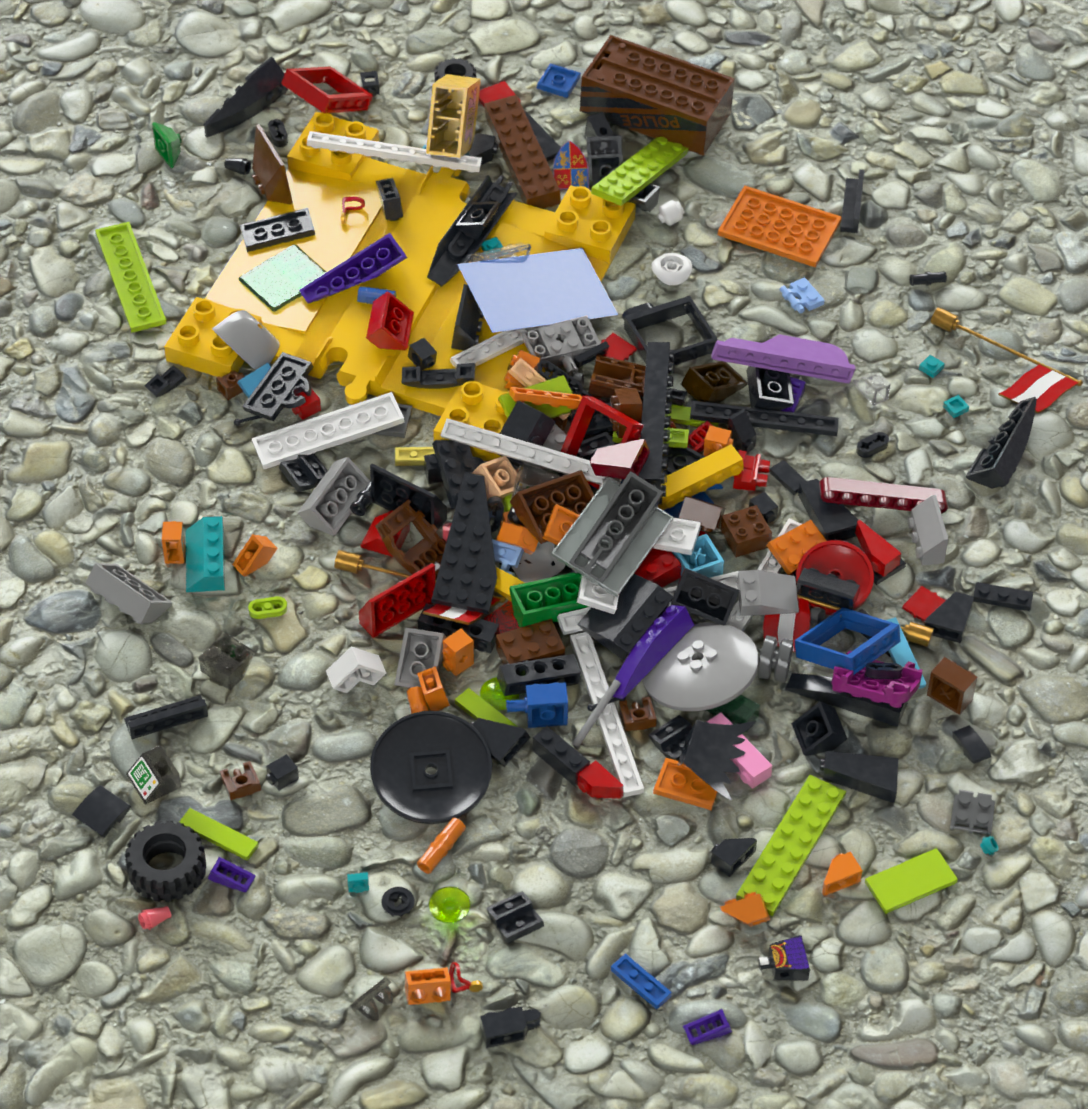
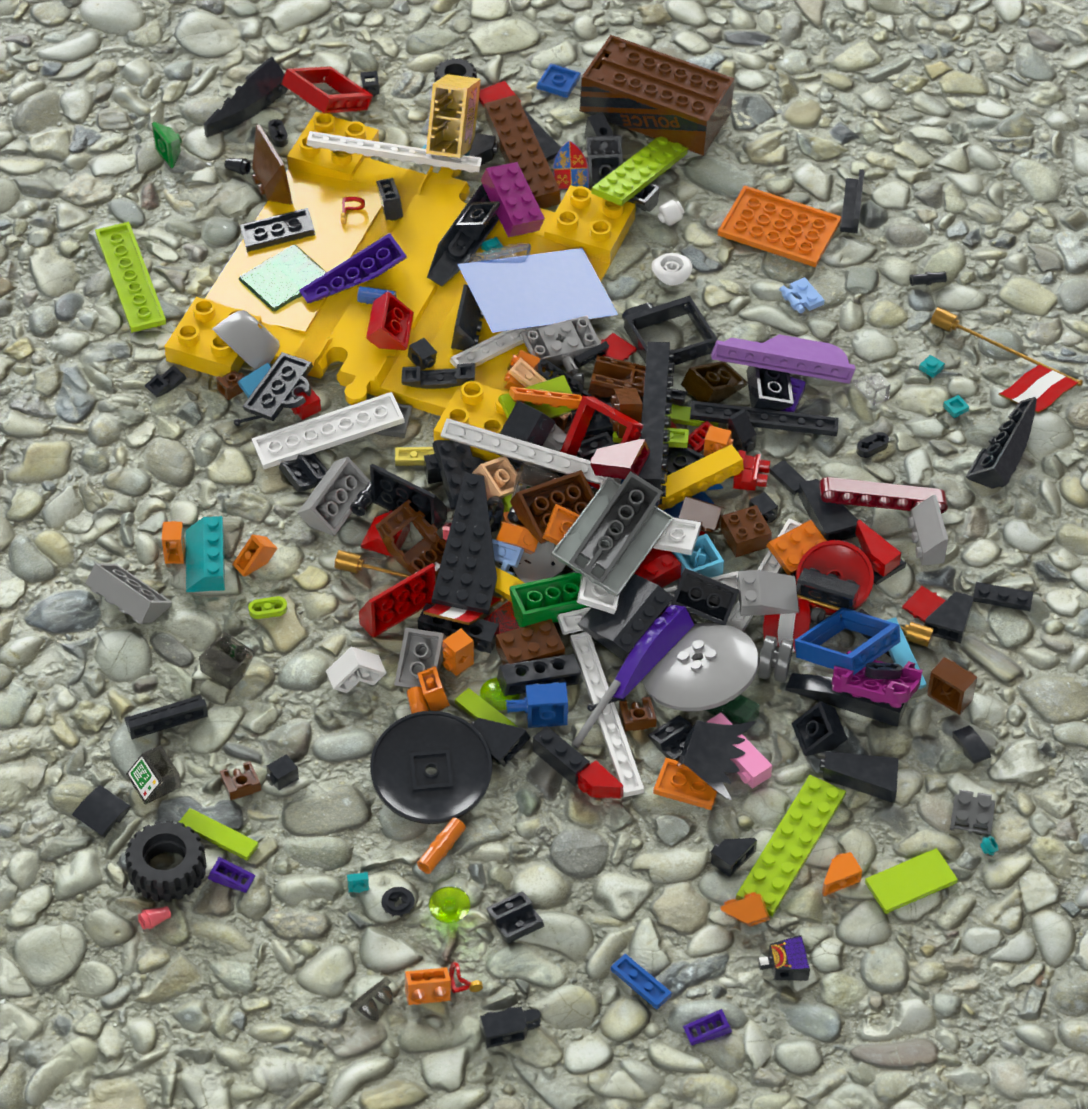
none -> magenta brick [481,162,545,237]

